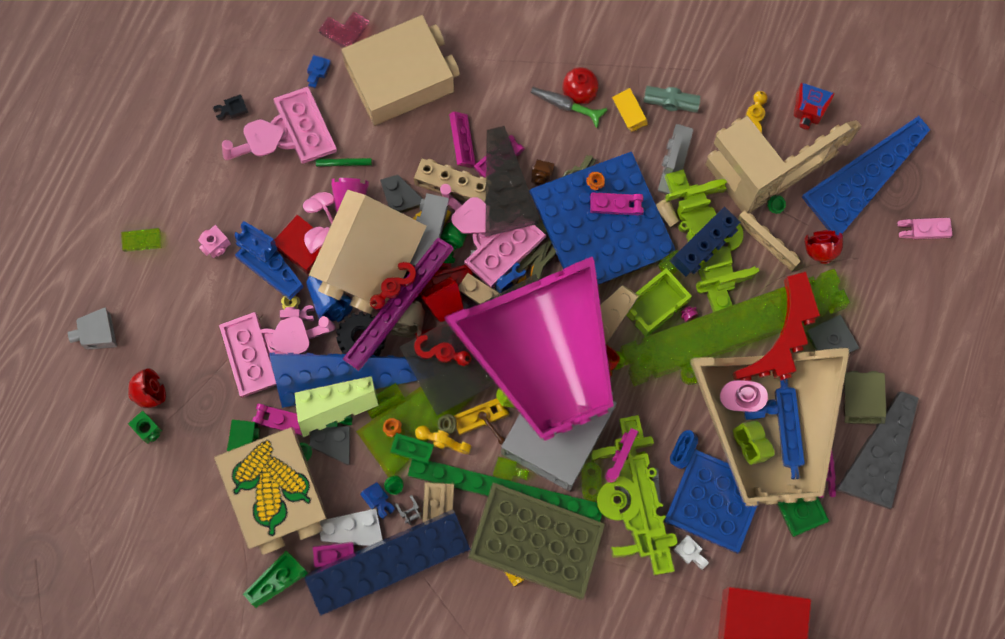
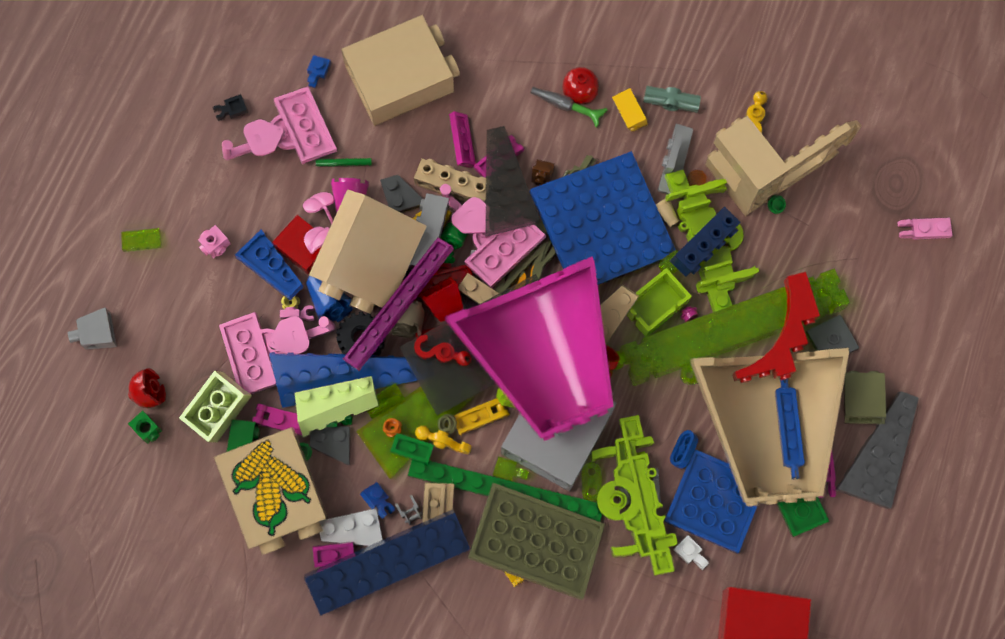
blue hinge [235,221,277,263] -> none
green wing [243,550,309,608] -> none
clear pink plate [319,12,369,48] -> none
red piece [370,262,416,309] -> none
green plate [384,476,404,495] -> none
reddish brown hinge [478,411,505,444] -> none
blue plate [496,263,526,295] -> none
orange plate [586,172,605,190] -> none
dark pink plate [590,192,644,215] -> none
dark pink plate [605,428,638,483] -> none
bright pink piece [720,380,768,412] -> none
lime brick [733,420,775,465] -> none
tan plate [738,210,801,271] -> none
blue plate [743,399,779,420] -> none
torso [794,82,835,130] -> none
blue wing [802,116,930,235] -> none
red cylinder [804,230,843,264] -> none
none -> yellowish green brick [180,371,252,442]
none -> clear orange tile [687,170,706,186]

